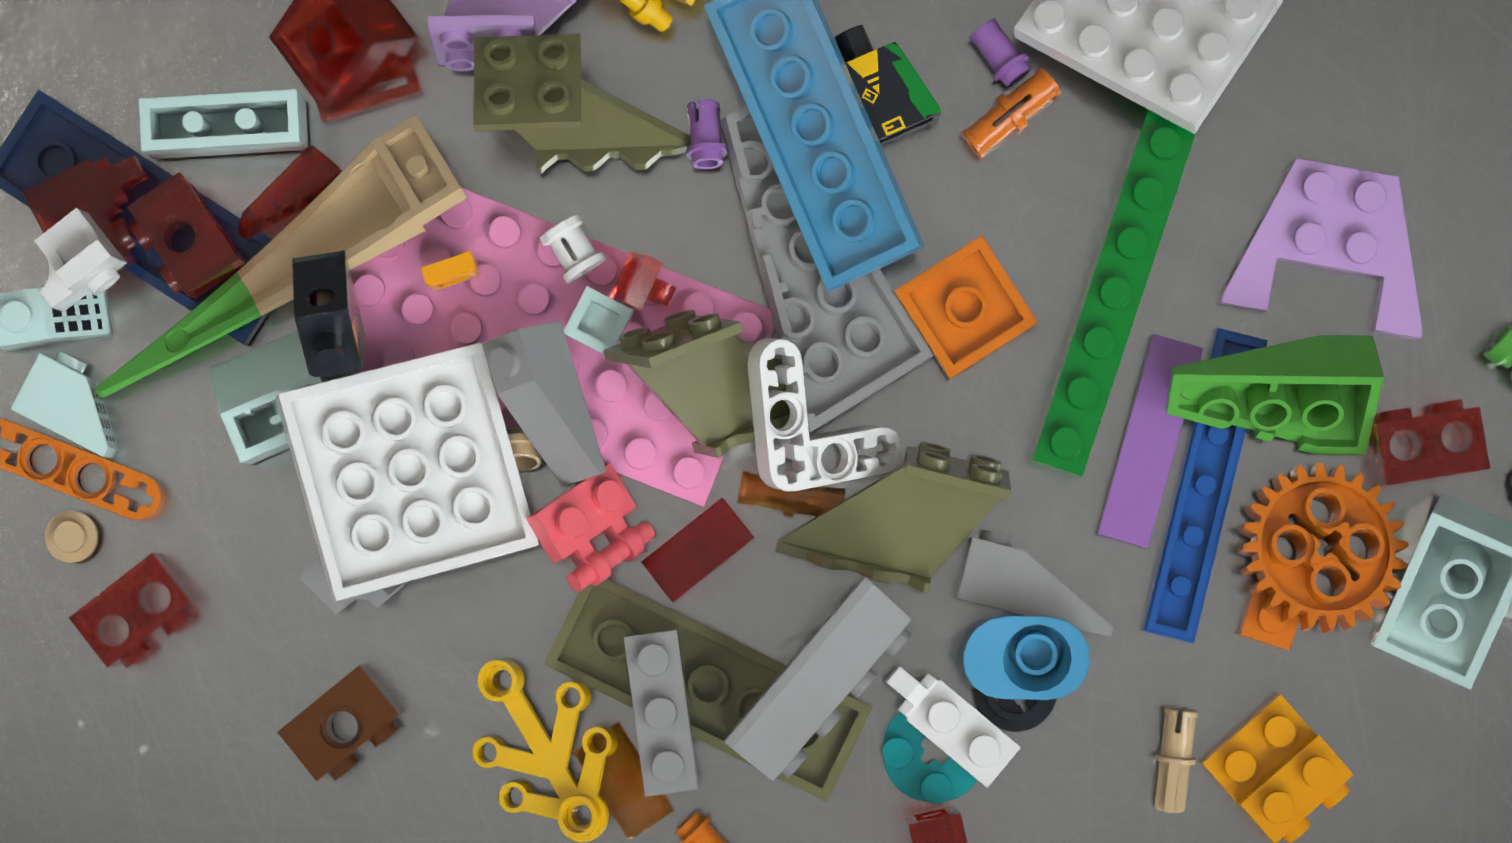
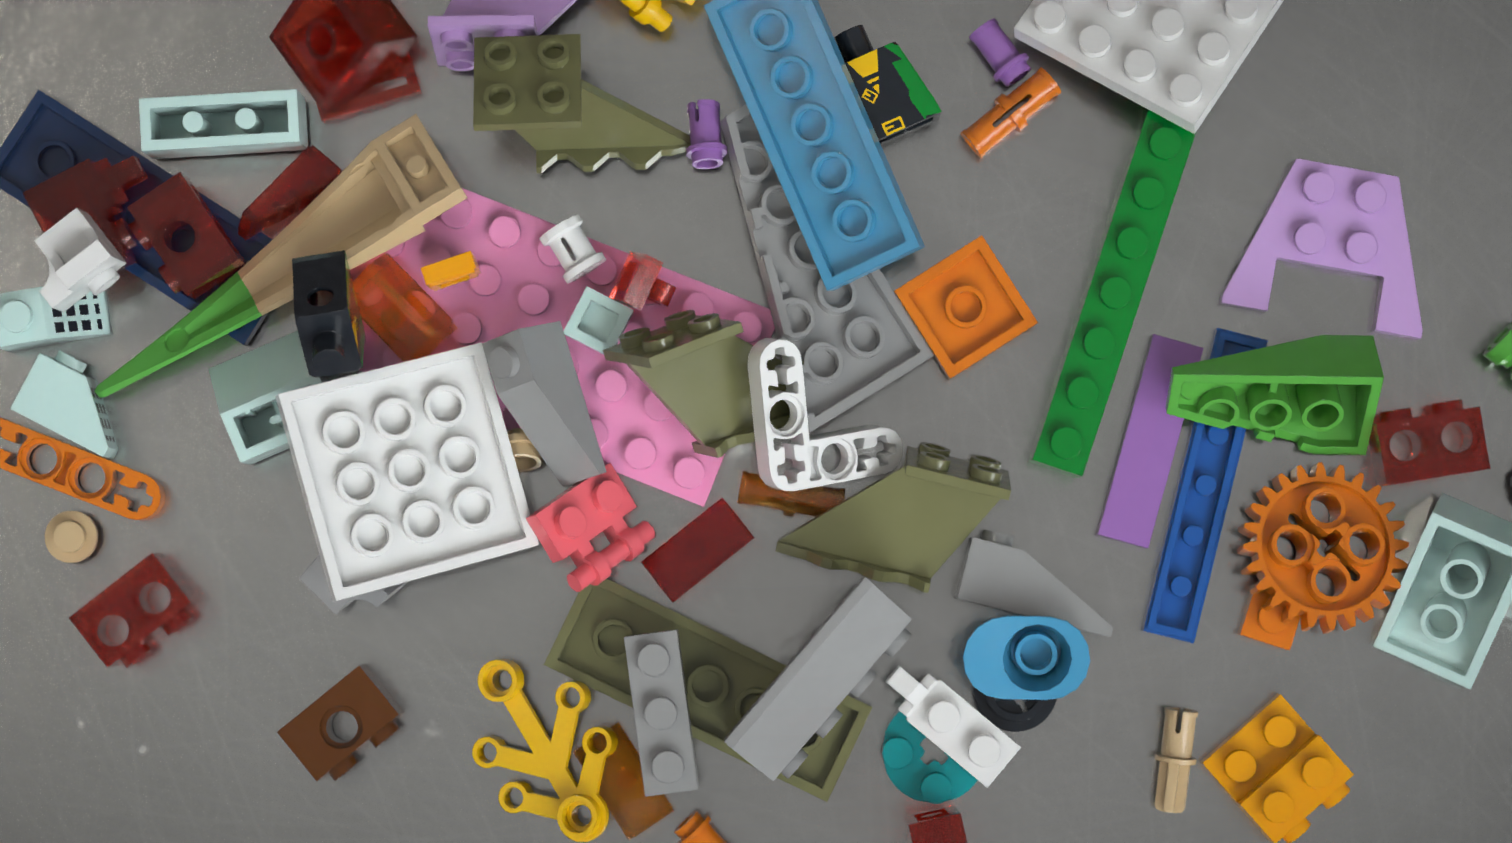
none -> clear orange slope [353,253,458,362]

